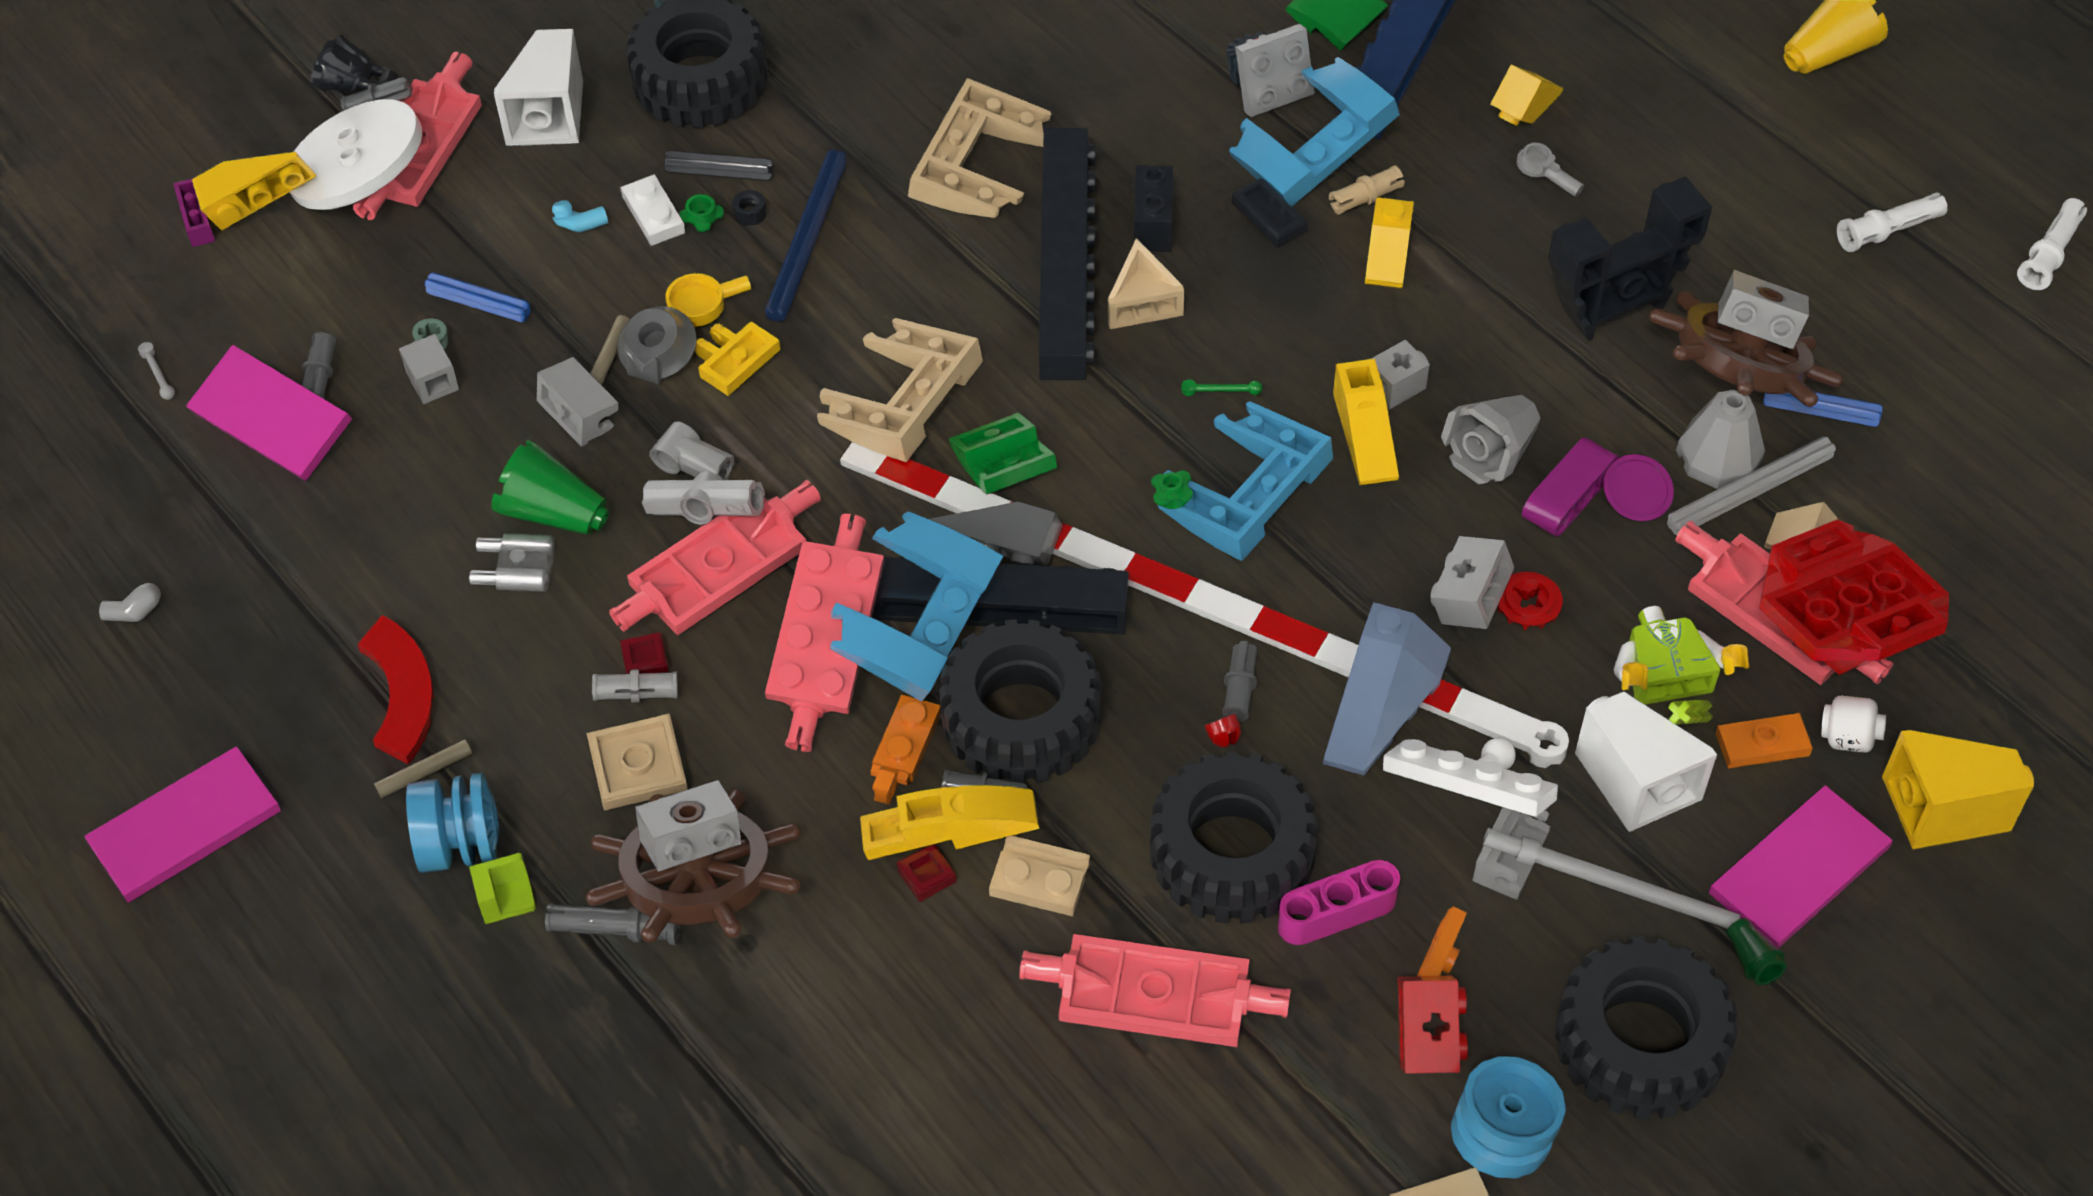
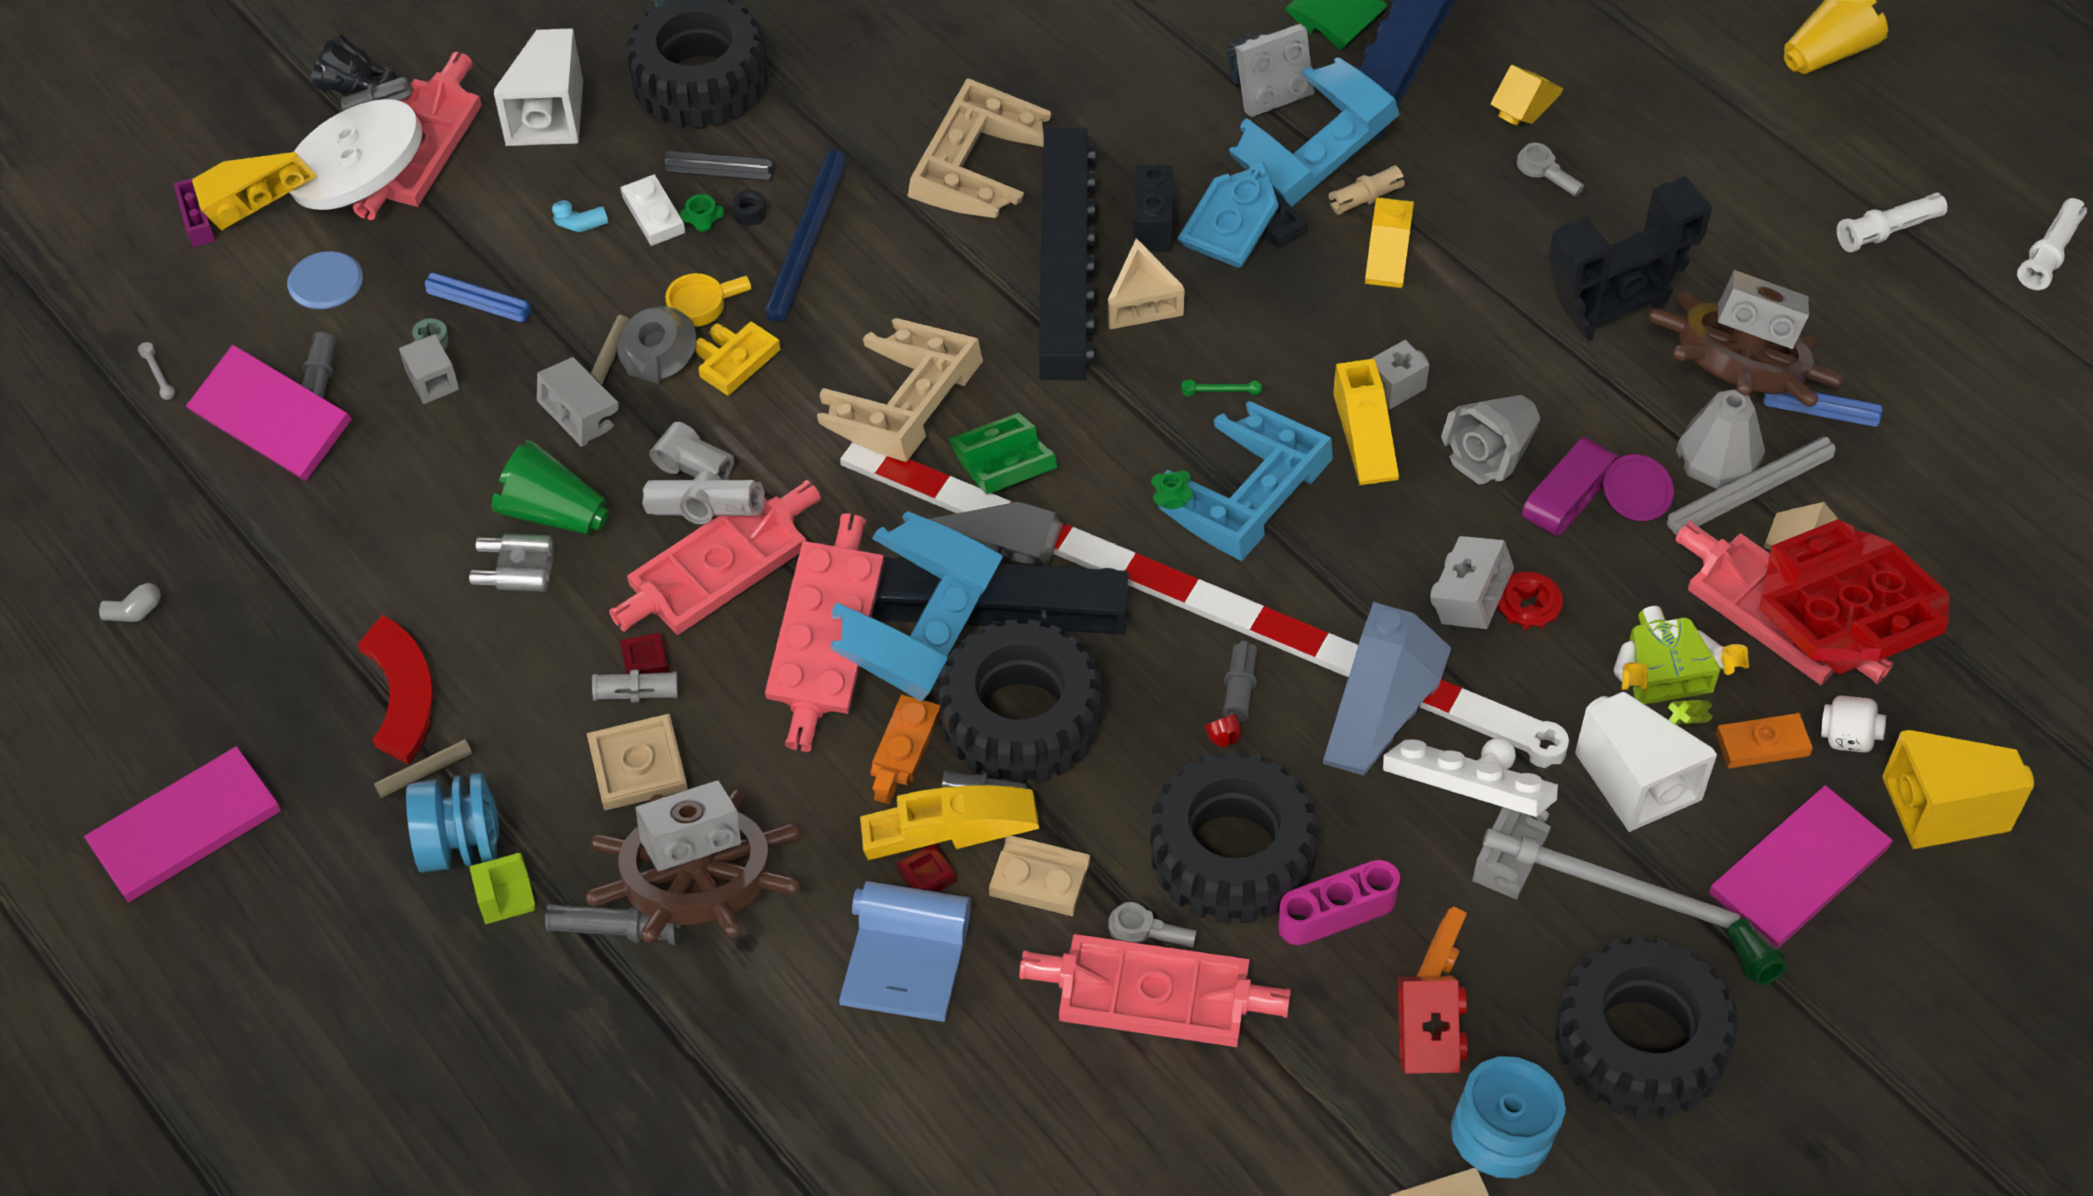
none -> medium blue piece [287,251,363,309]
none -> medium blue door [839,881,971,1022]
none -> light grey plate [1108,902,1197,947]
none -> dark azure tile [1177,161,1279,268]

